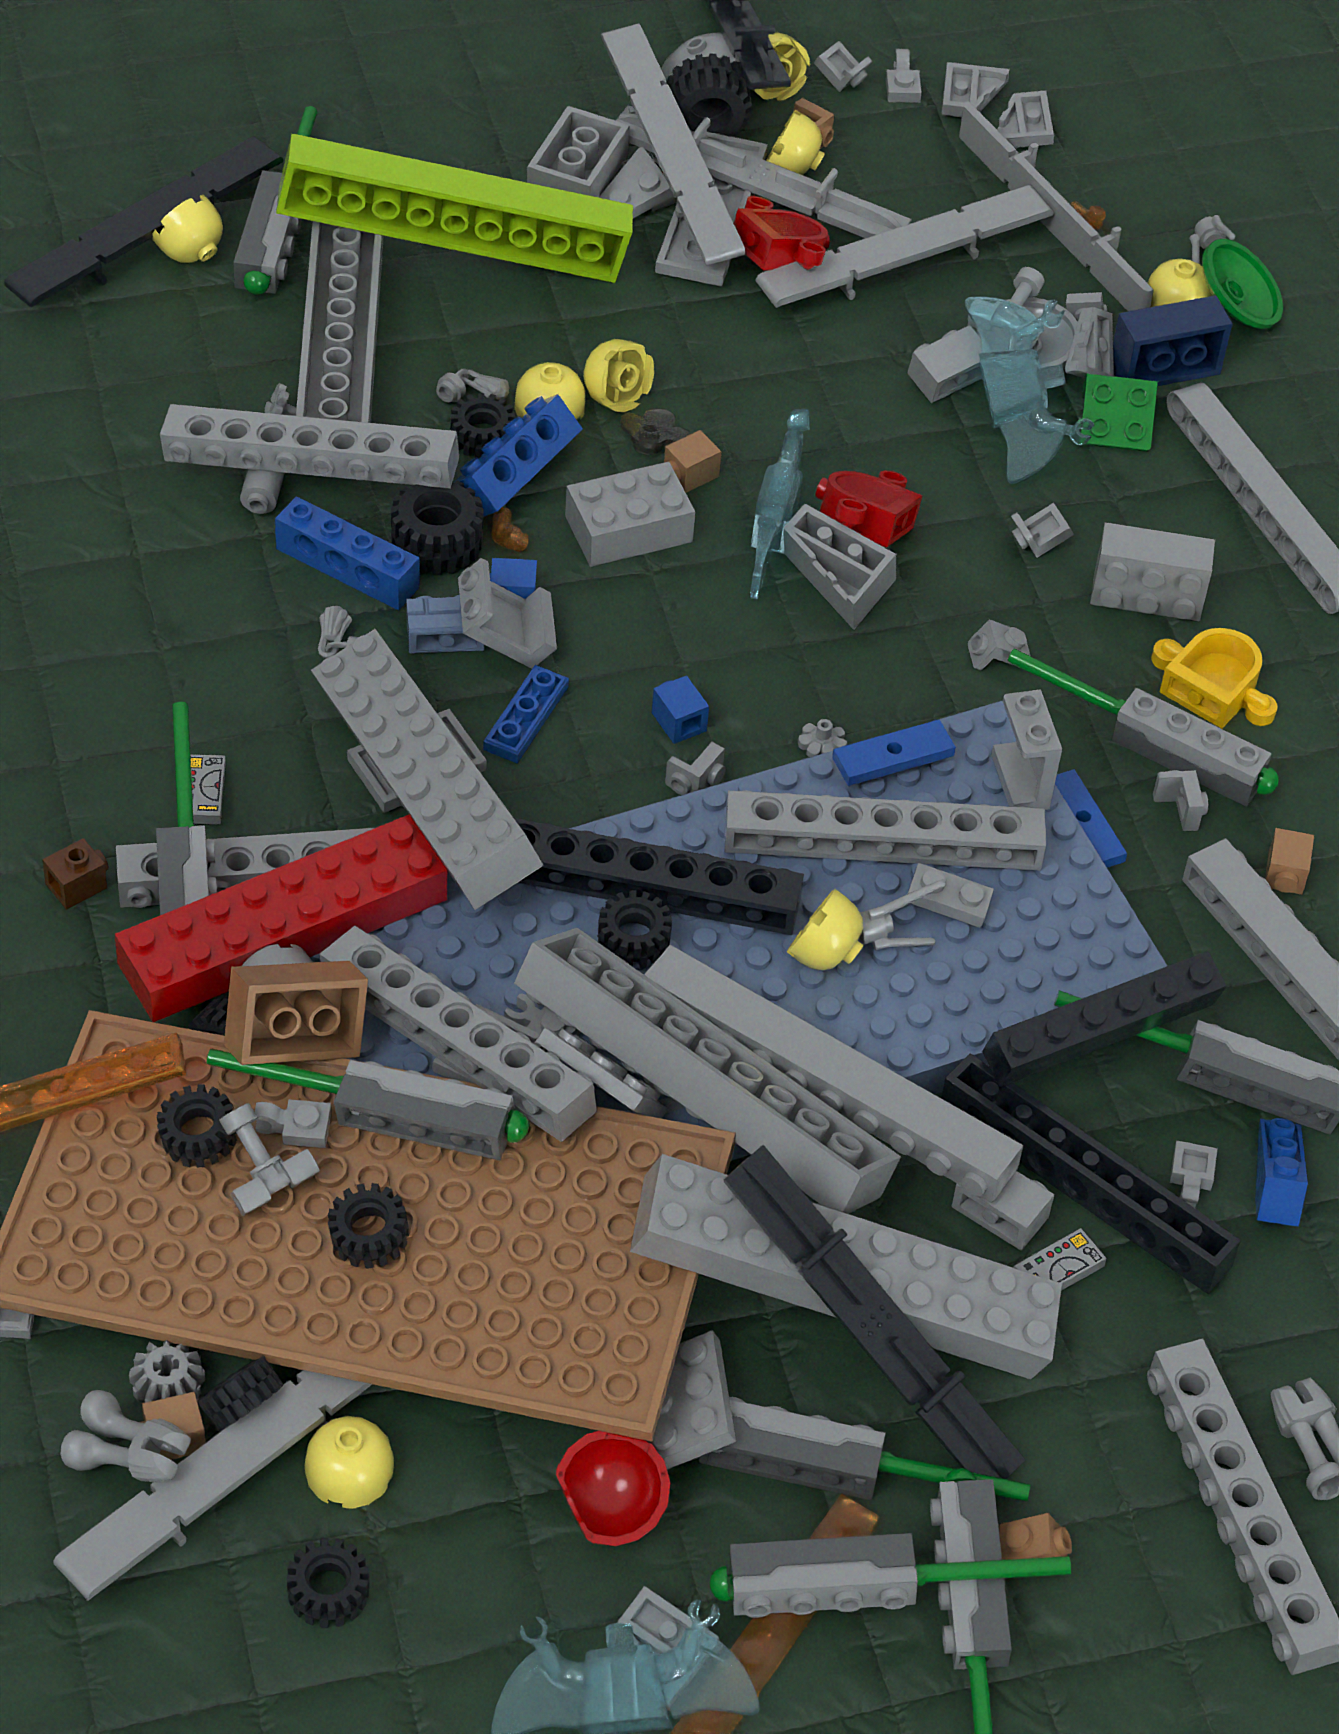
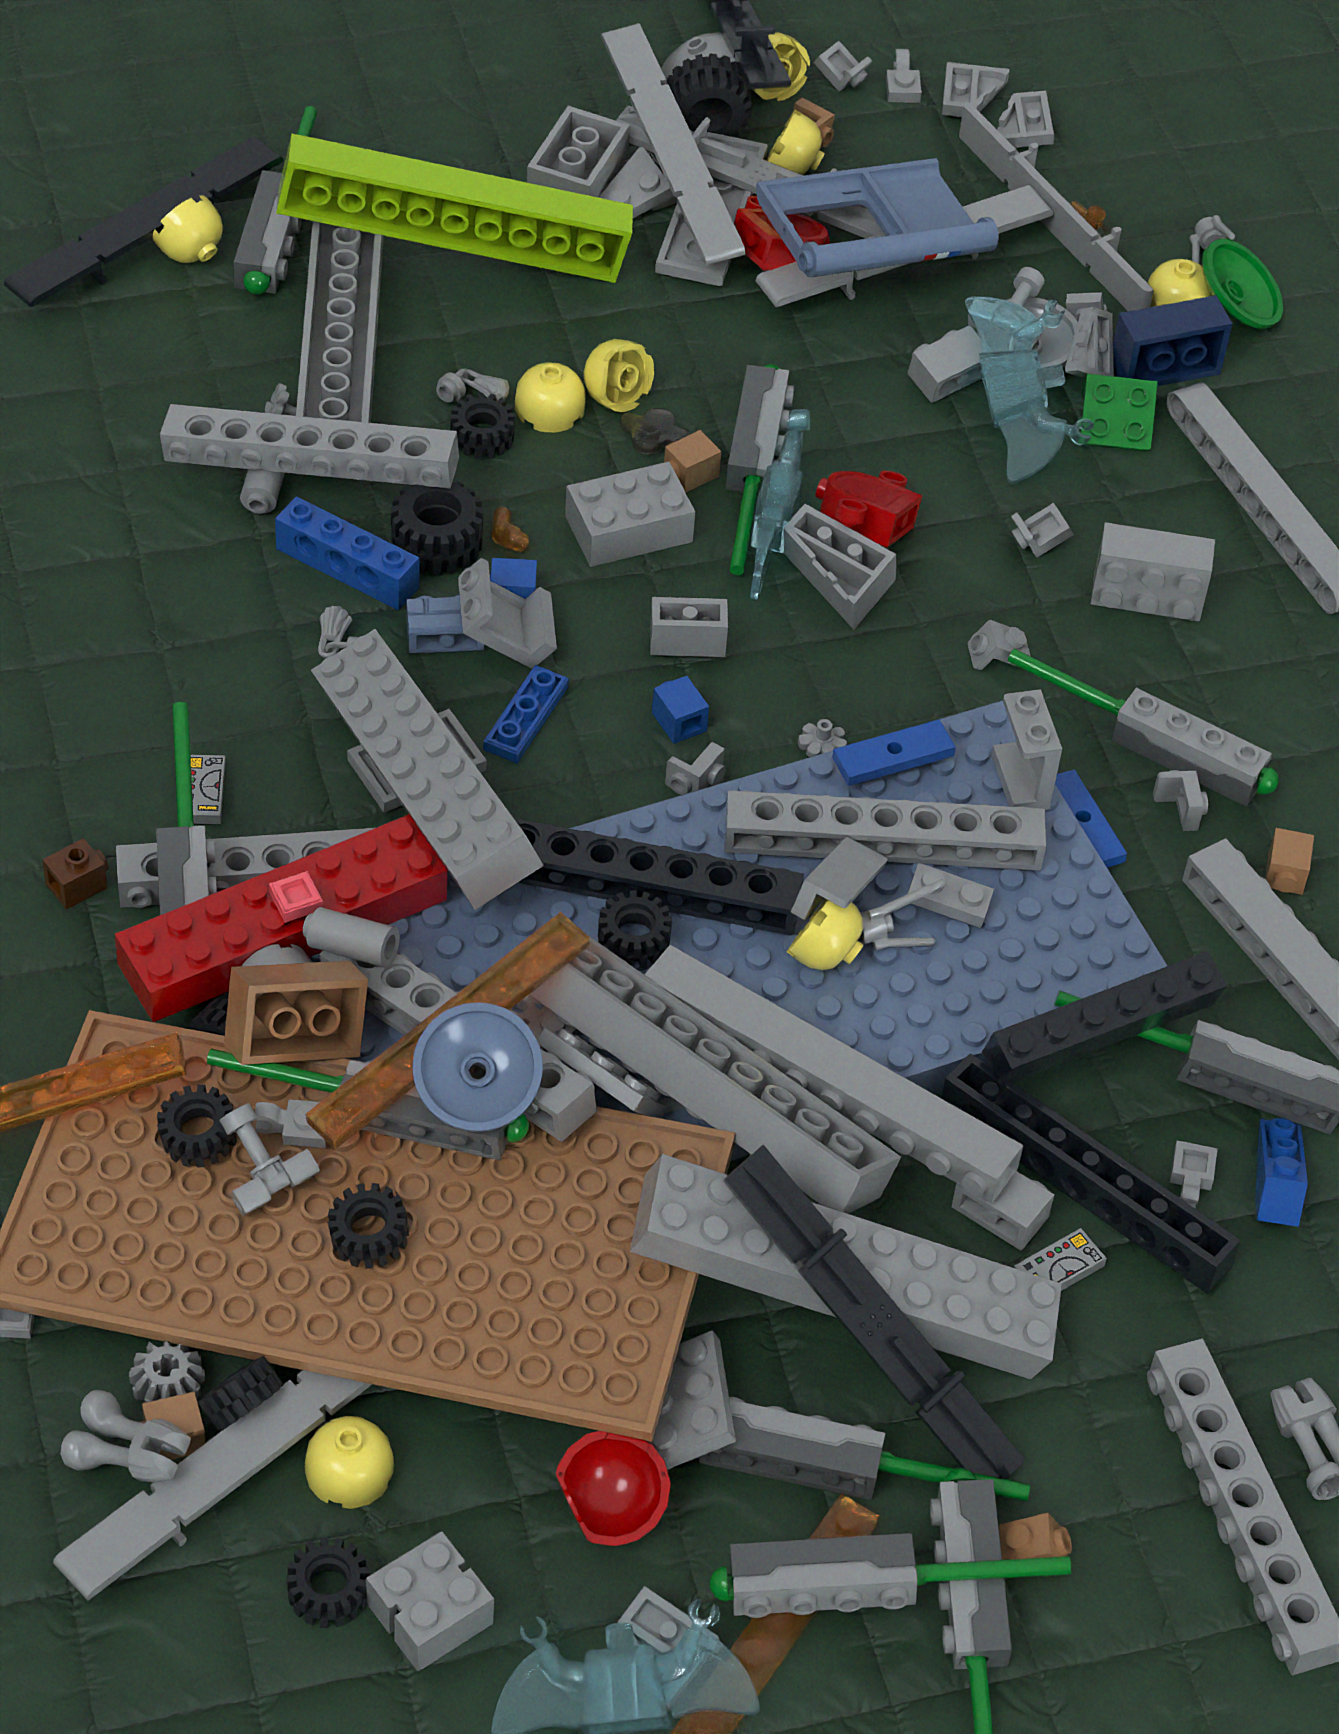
blue brick [453,394,583,517] -> none
yellow piece [1151,628,1278,729] -> none
none -> coral tile [269,871,323,922]
none -> light grey brick [303,907,400,968]
none -> clear orange plate [305,911,590,1150]
none -> light grey piece [366,1531,494,1672]
none -> sand blue dish [413,1003,543,1132]
none -> light grey brick [650,597,728,657]
none -> piece [726,364,794,575]
none -> sand blue piece [756,158,998,278]
none -> light grey panel [791,837,888,920]

